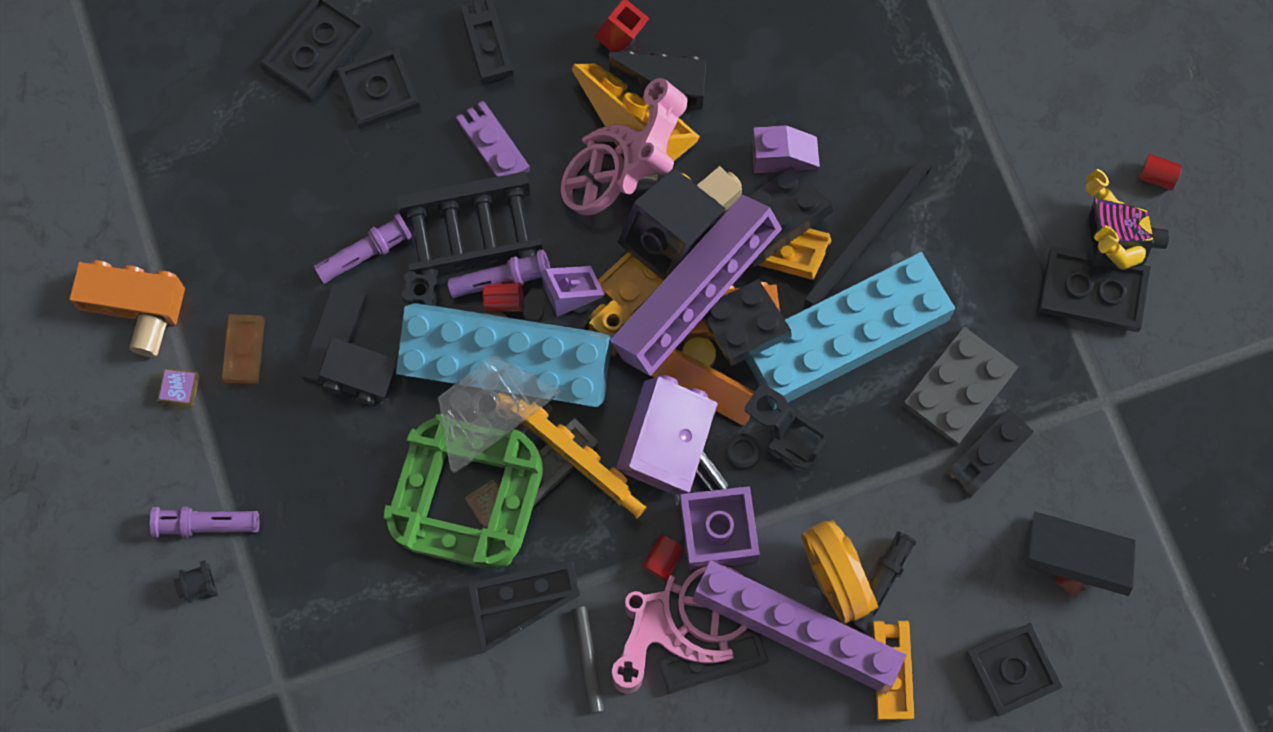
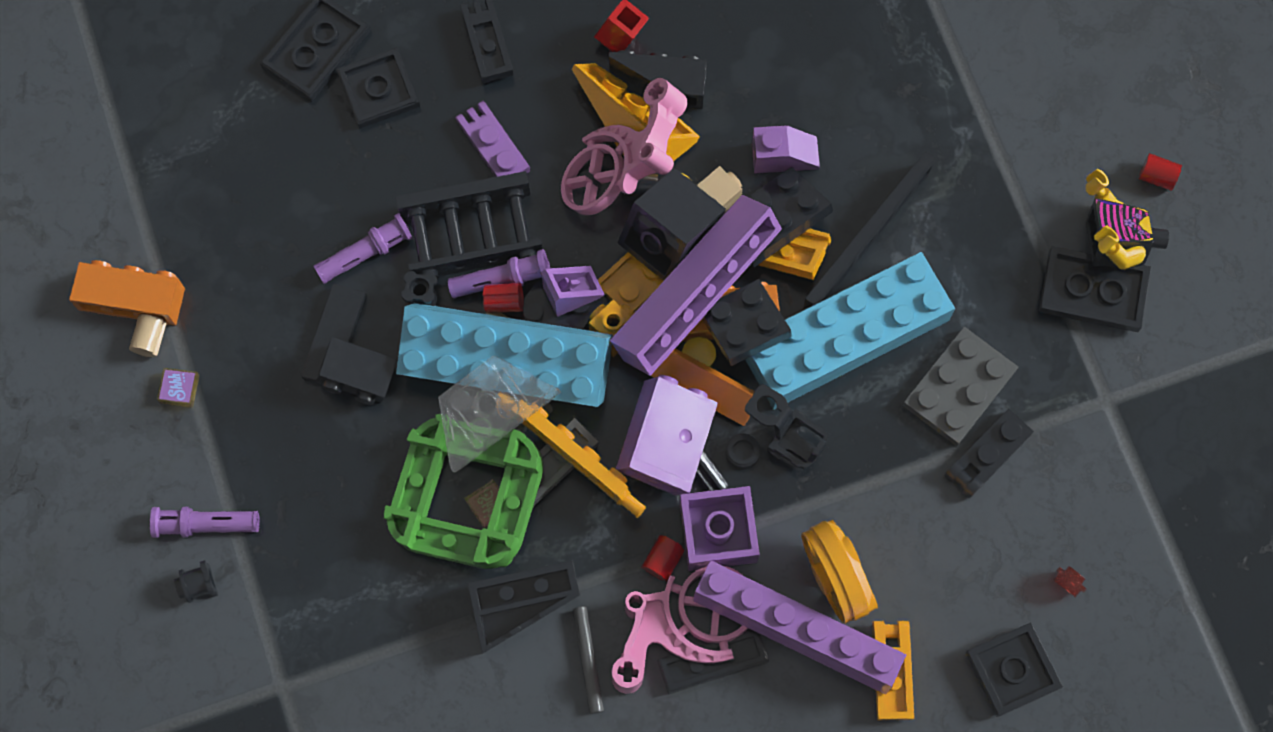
clear orange plate [222,314,265,384] -> none
black pin [847,531,917,633] -> none
black tile [1025,511,1136,596] -> none

